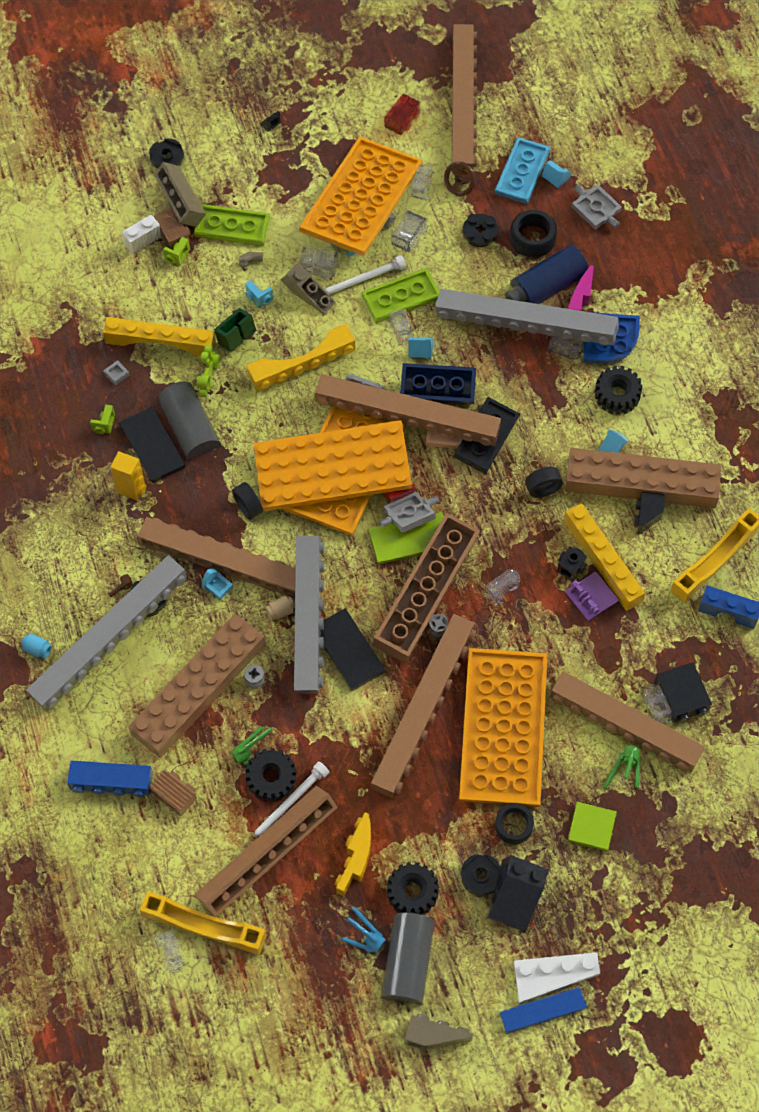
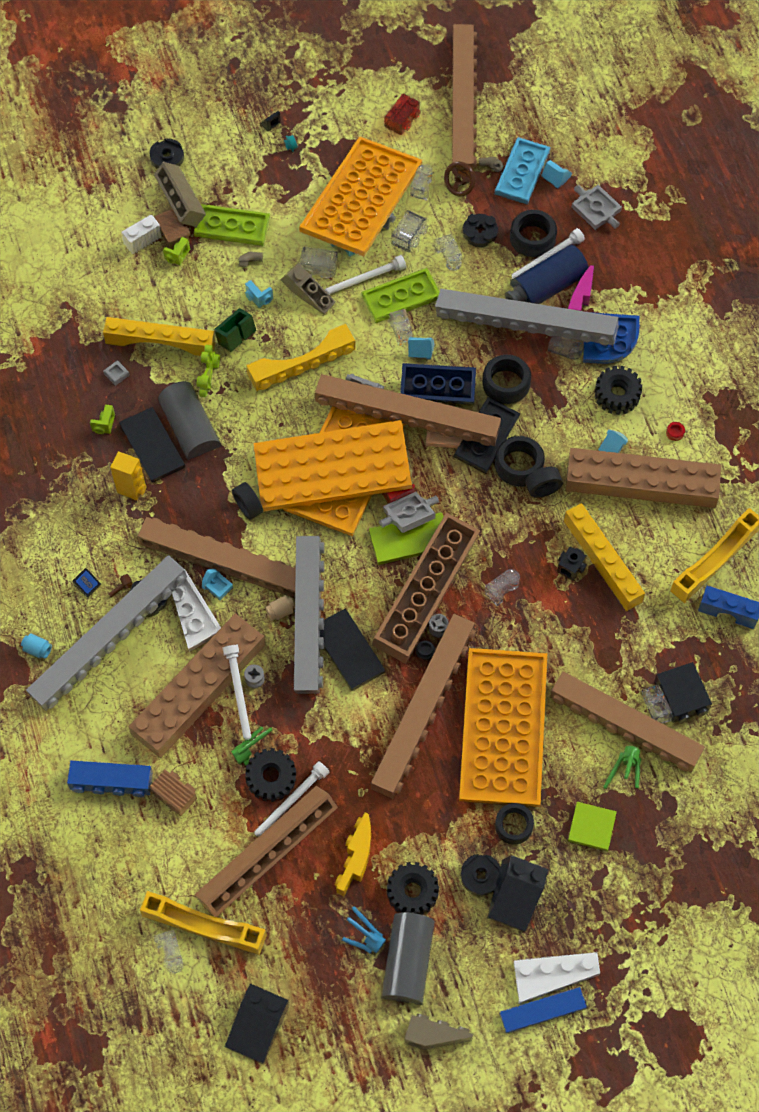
medium lavender hinge [565,572,619,621] -> none
black slope [634,492,665,534] -> none
none -> slope [72,568,101,598]
none -> white wing [172,570,221,652]
none -> white piece [222,645,251,740]
none -> black slope [225,983,290,1064]
none -> teal plate [284,135,298,152]
none -> black plate [416,641,435,660]
none -> clear leg [435,234,462,271]
none -> dark tan arm [479,157,503,172]
none -> black tyre [482,354,531,405]
none -> black tyre [495,436,545,487]
none -> white piece [512,228,585,279]
none -> red tile [666,422,685,441]

